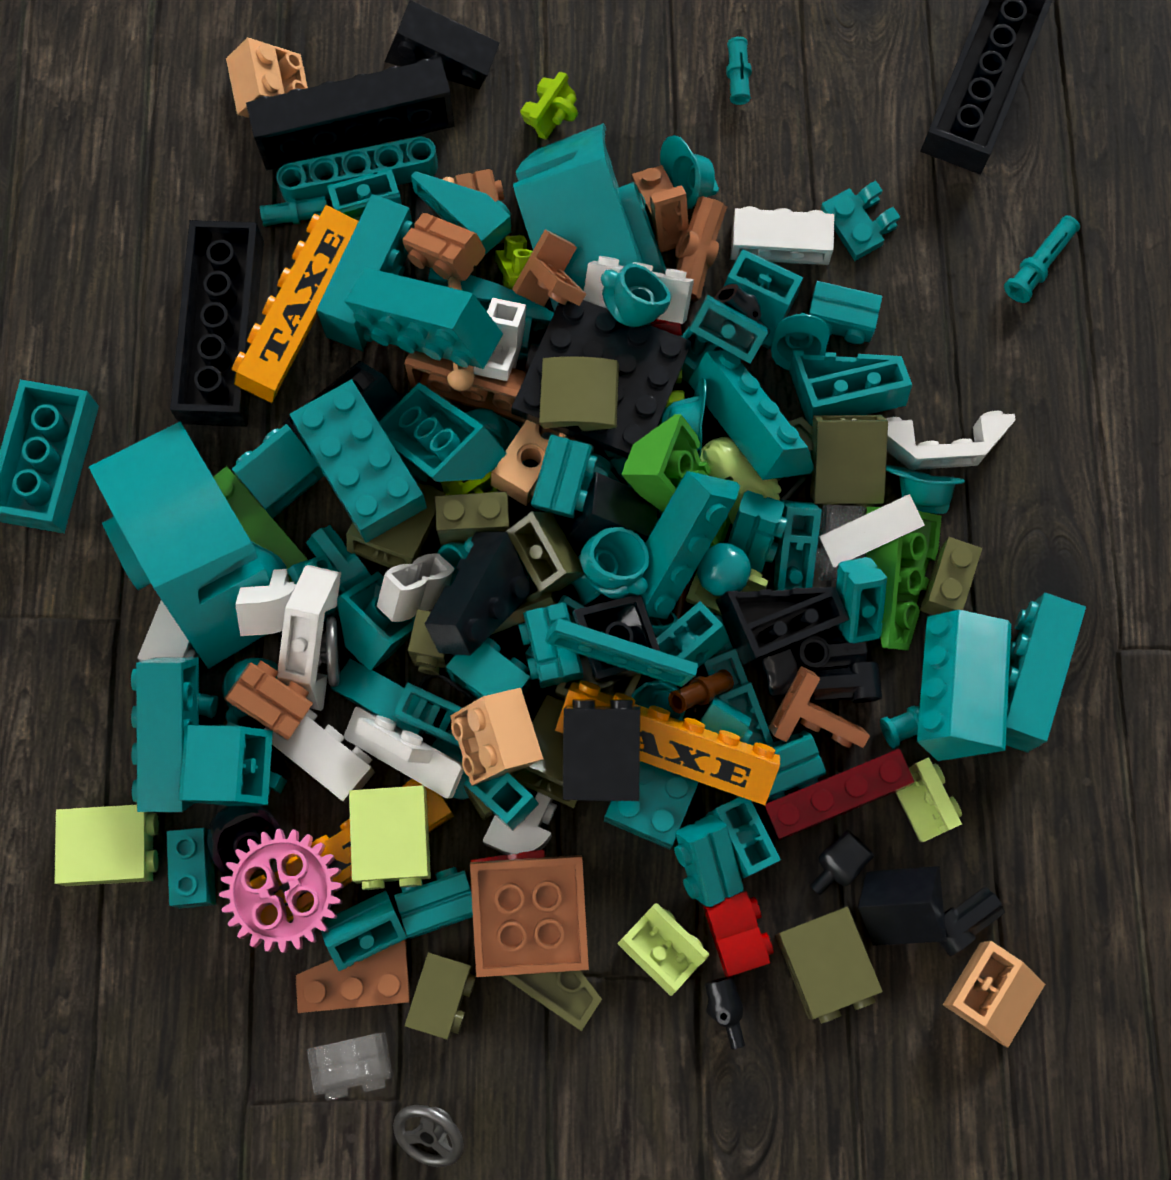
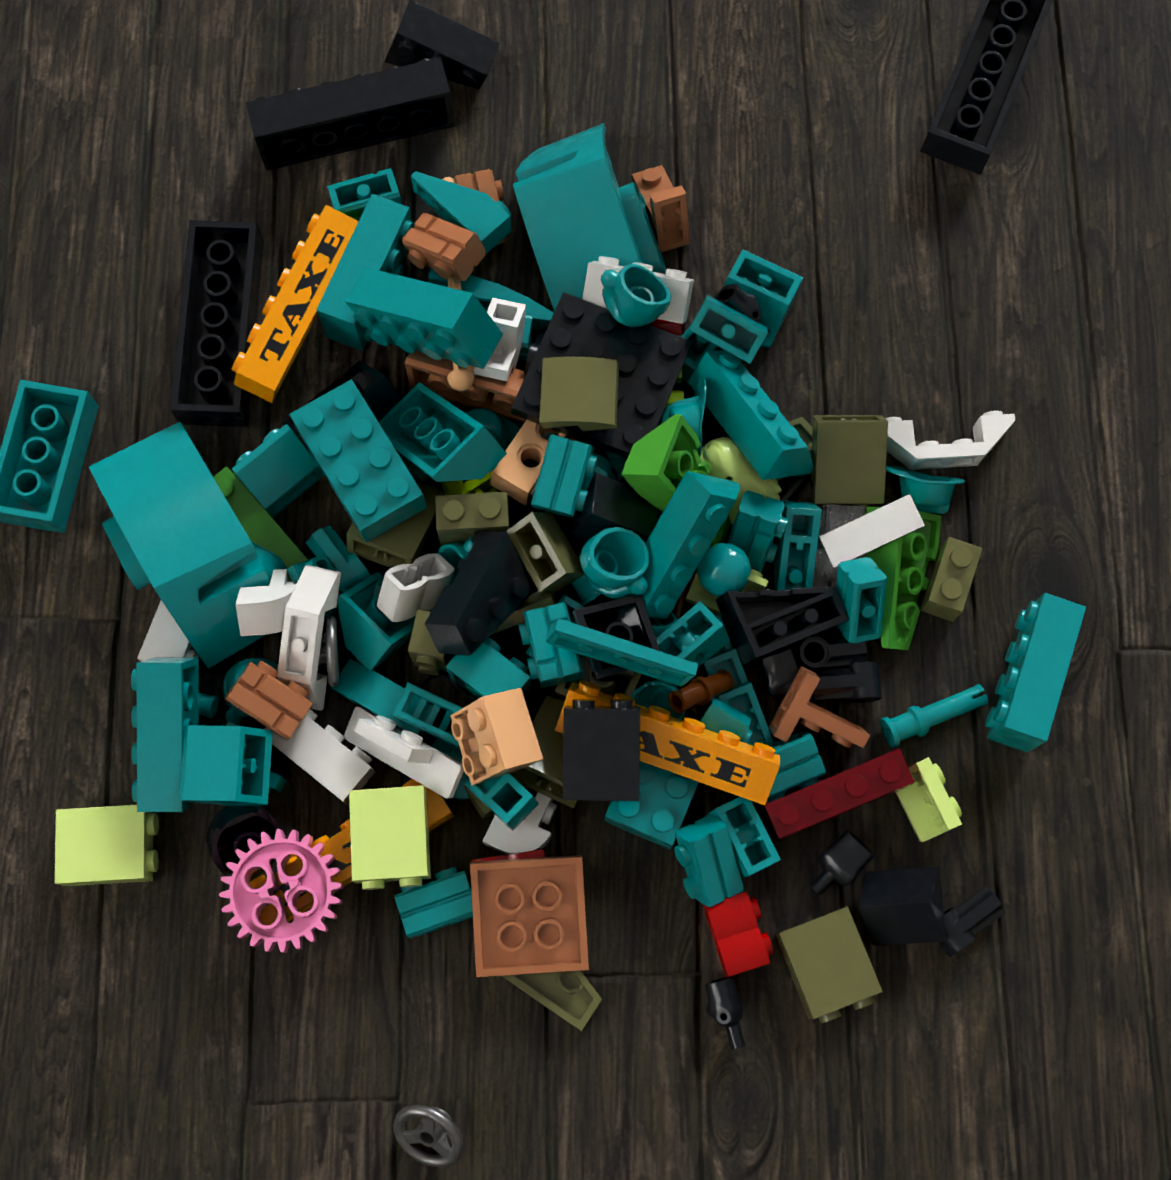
teal brick [167,828,216,909] -> none
light nougat slope [226,37,308,118] -> none
teal pin [260,195,328,227] -> none
teal beam [277,137,438,202] -> none
nougat wing [296,927,411,1013] -> none
clear brick [307,1032,393,1101] -> none
teal brick [321,891,407,971] -> none
olive brick [405,952,476,1040] -> none
lime hips [495,235,533,290] -> none
nougat bracket [512,229,586,307] -> none
lime hips [520,72,578,140] -> none
yellowish green bracket [617,903,709,996] -> none
teal piece [660,135,719,210] -> none
nougat piece [675,196,727,302] -> none
teal pin [726,37,752,105] -> none
white brick [730,206,834,265] -> none
teal piece [771,313,830,370] -> none
teal wedge [789,350,912,426] -> none
teal brick [808,281,883,344] -> none
teal plate [821,180,900,261] -> none
teal slope [917,610,1012,761] -> none
light nougat slope [943,941,1046,1048] -> none
teal pin [1004,215,1080,303] -> none

